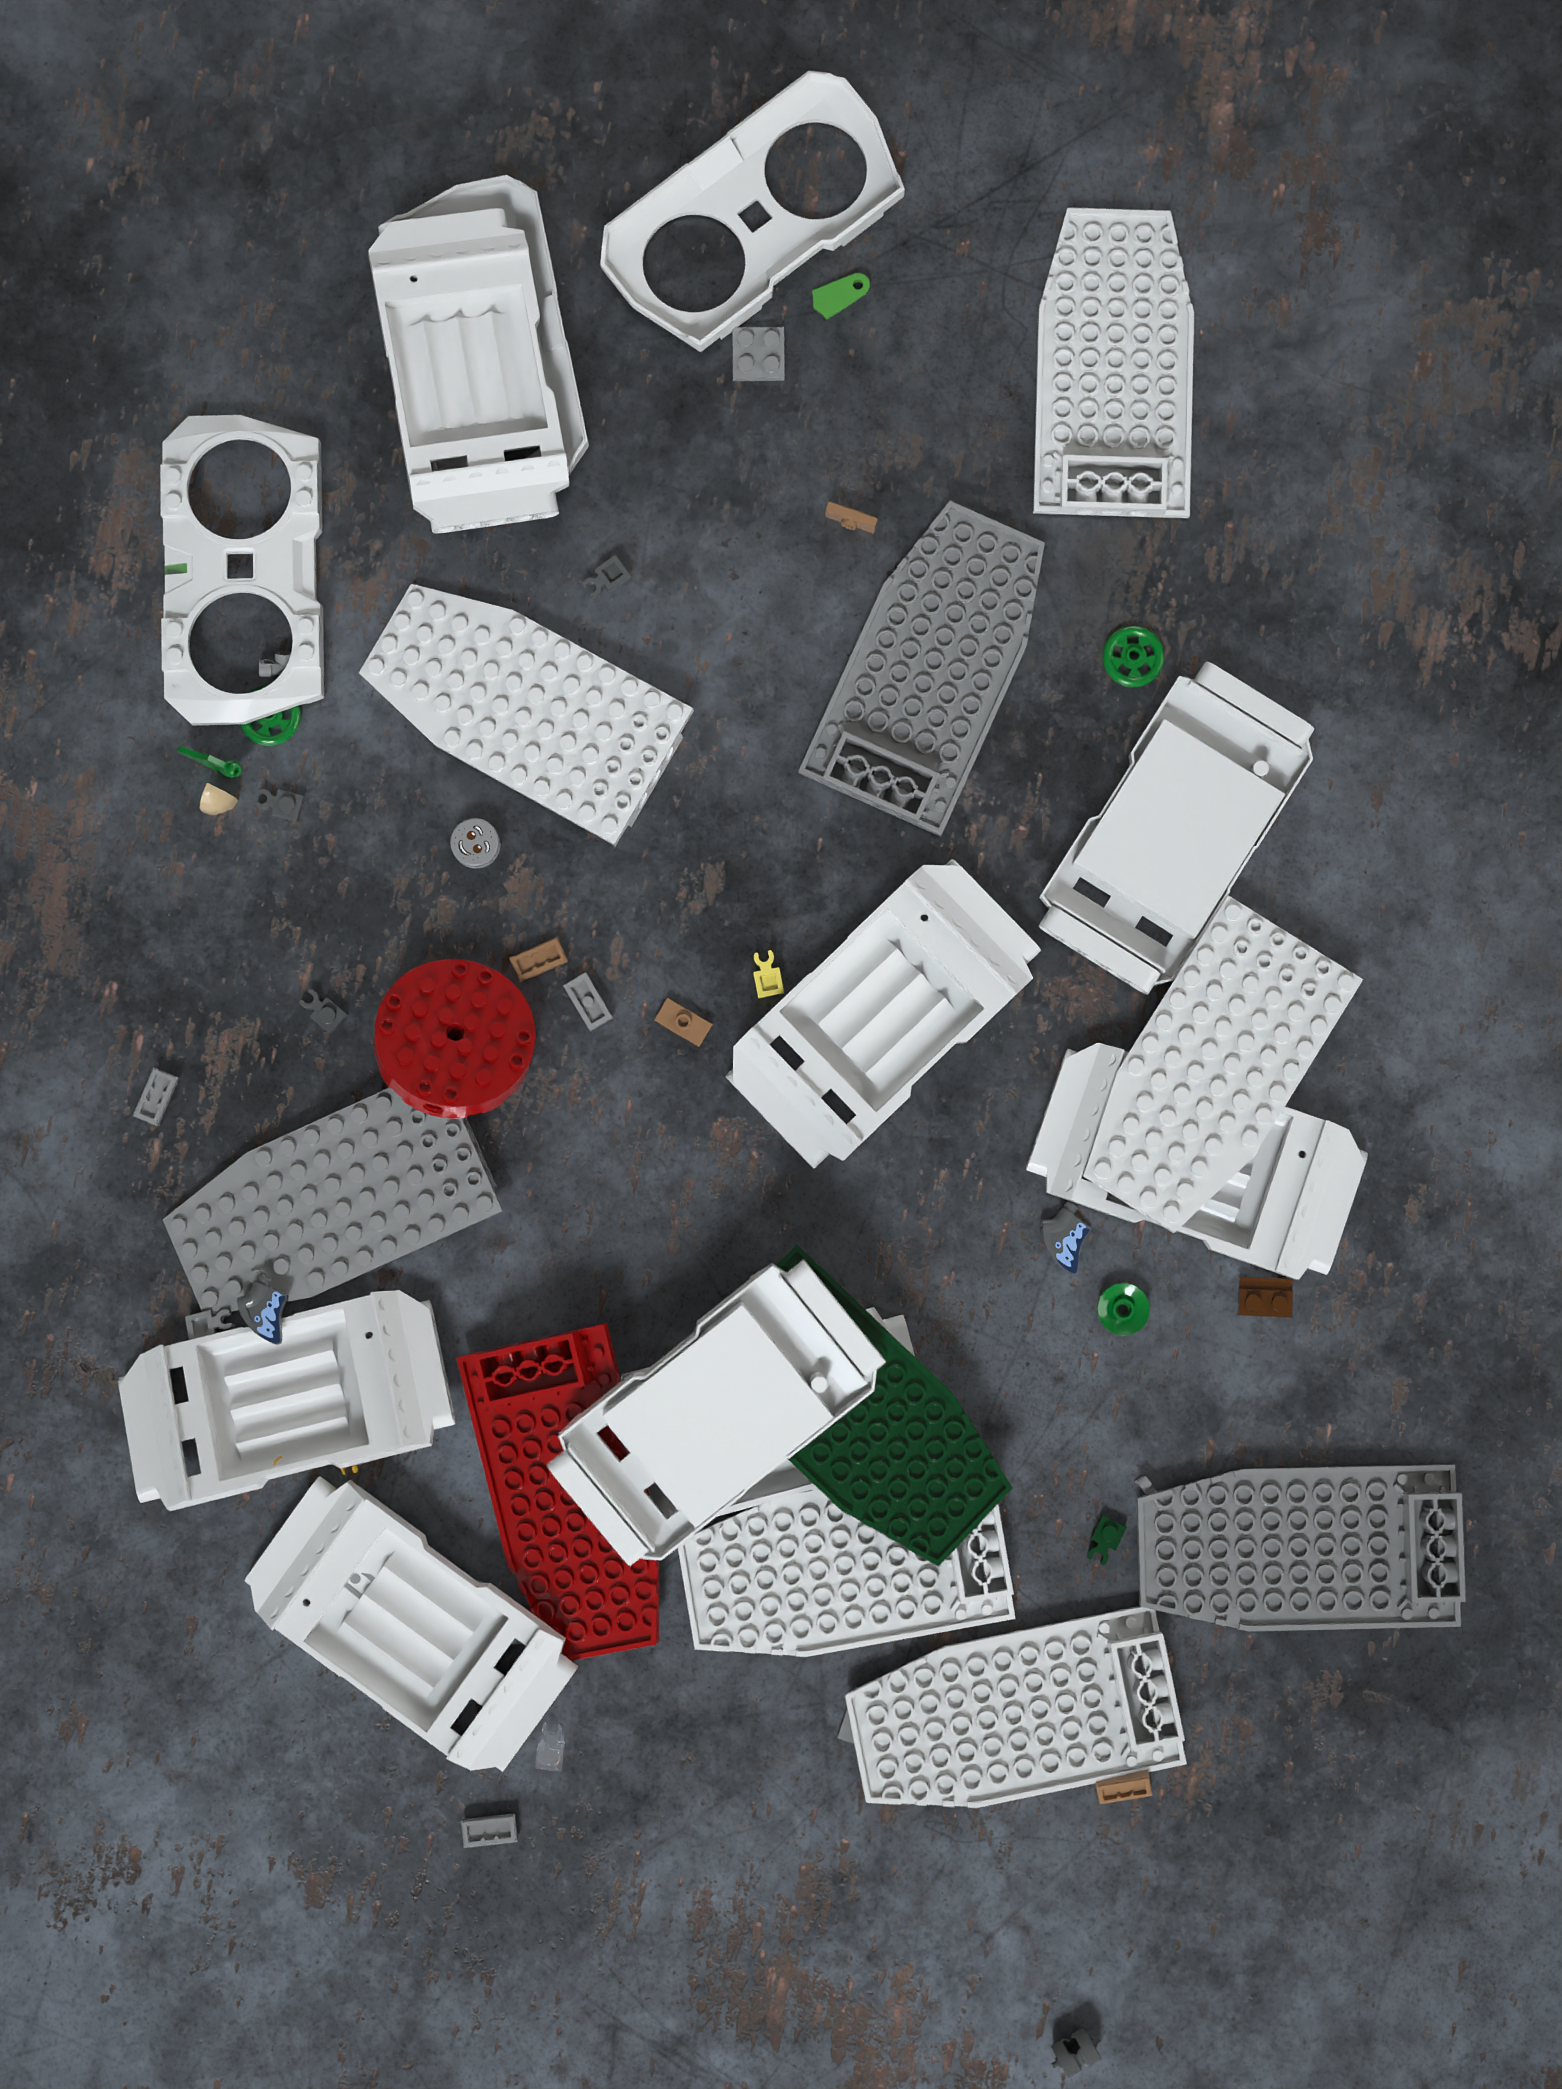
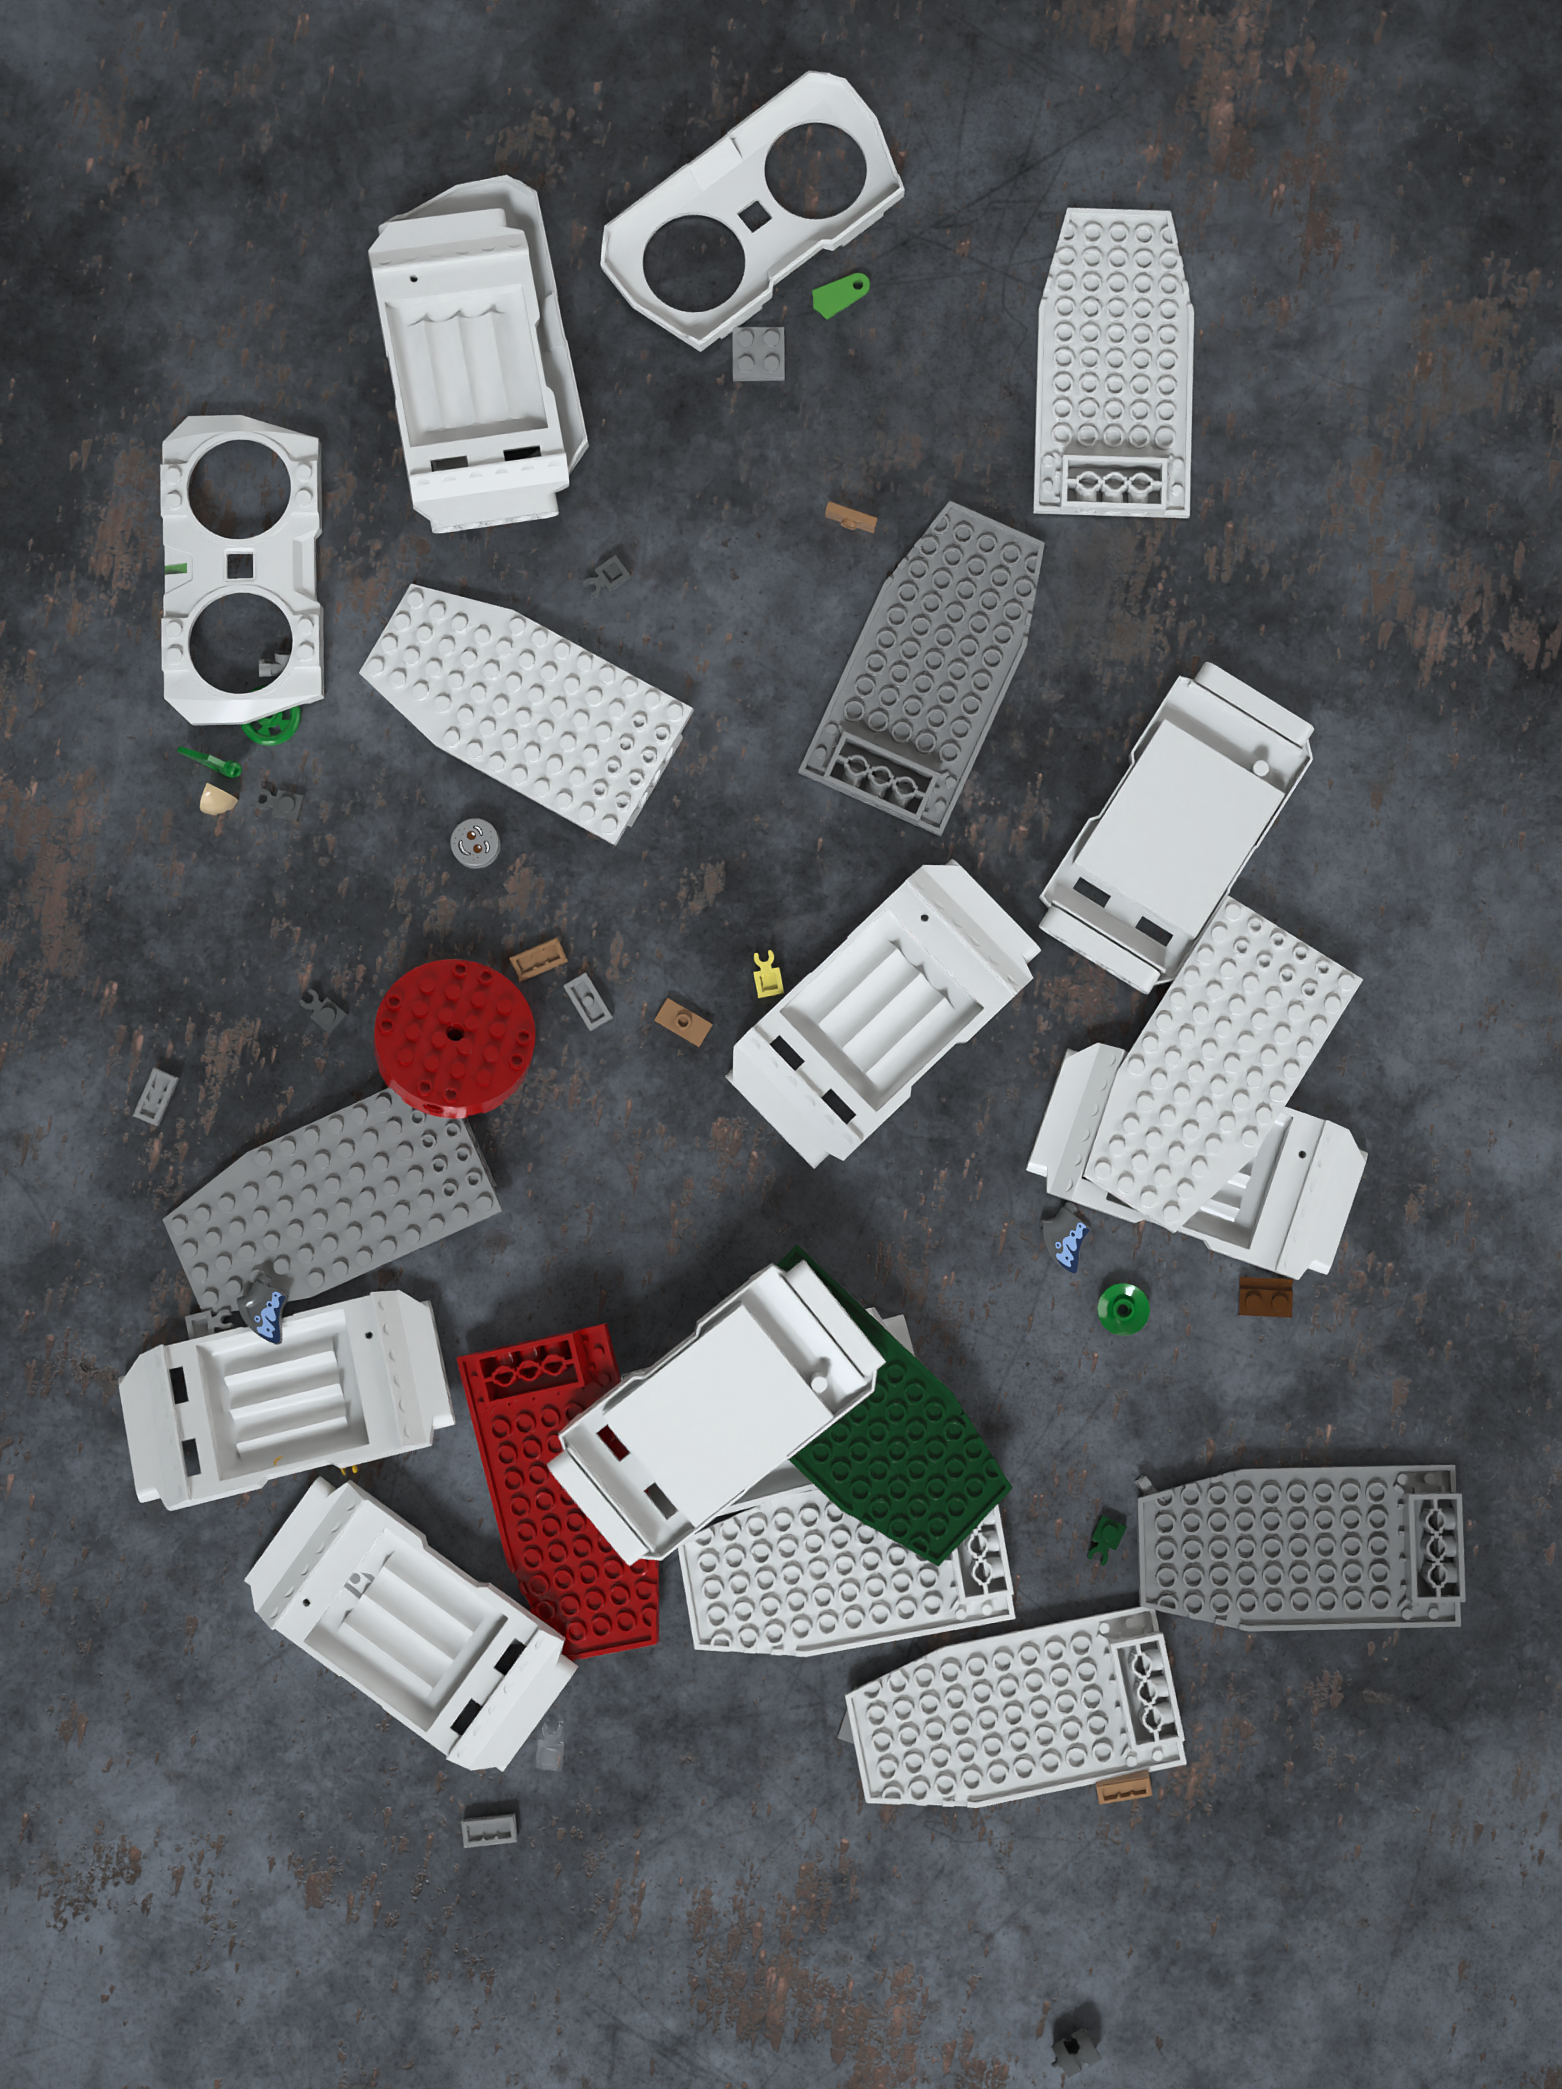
green plate [1102,626,1165,687] -> none

